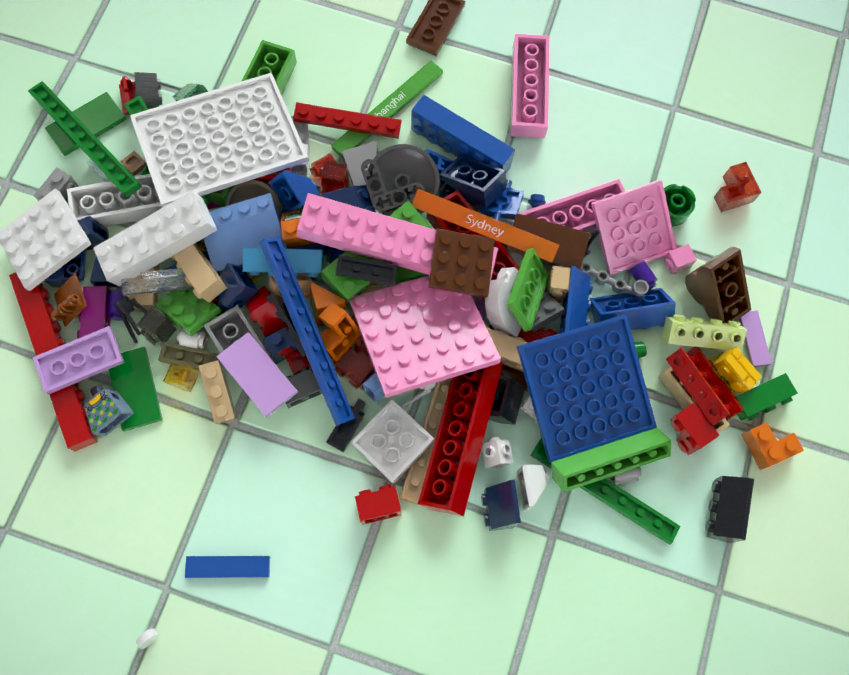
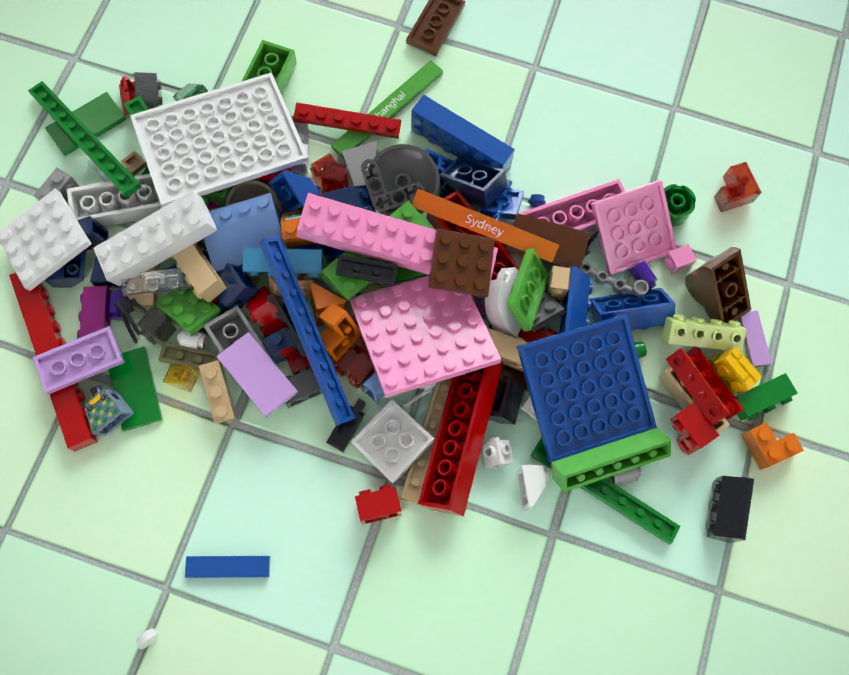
dark orange hinge [51,273,87,327] -> none
dark blue slope [481,480,521,531] -> none
bright pink brick [510,34,550,138] -> none

